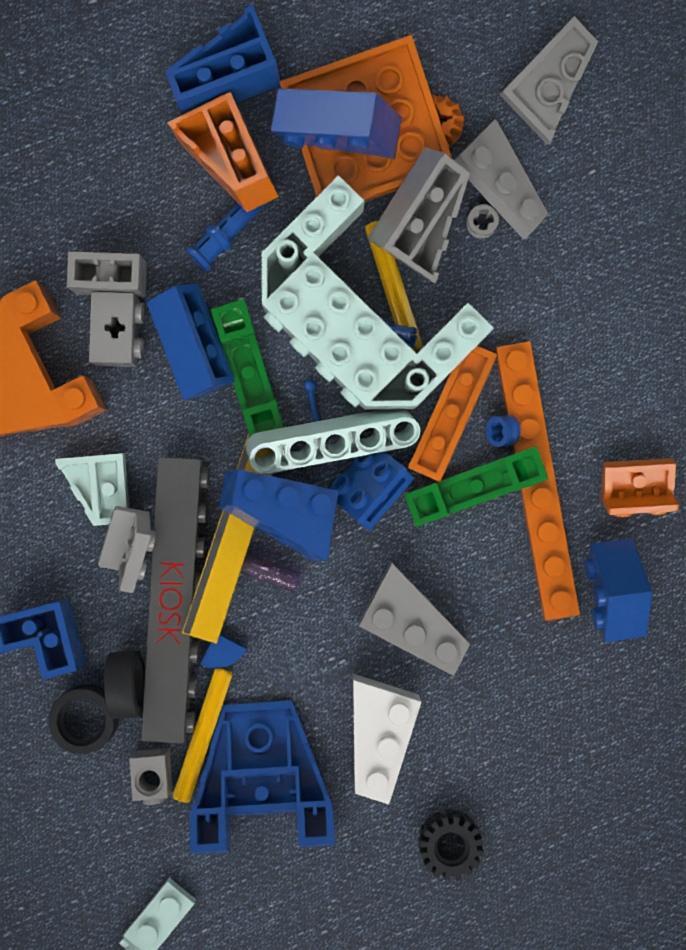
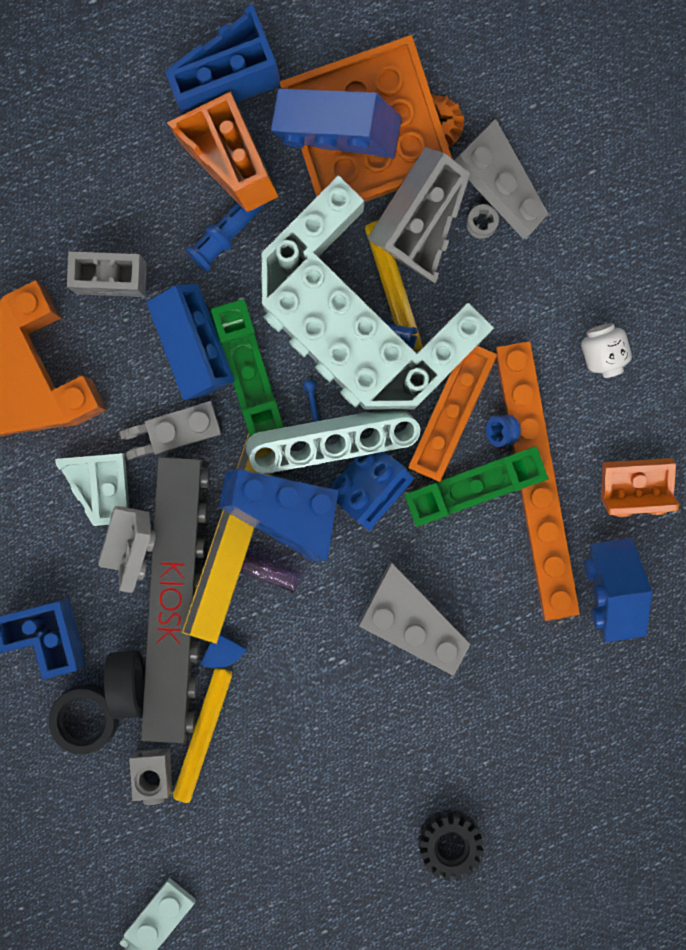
light grey brick [89,292,145,367] -> none
blue wedge [190,701,336,855] -> none
white wedge [353,674,421,804] -> none
light grey wing [499,16,598,144] -> none
none -> light grey hinge [119,401,222,460]
none -> white head [581,323,632,378]

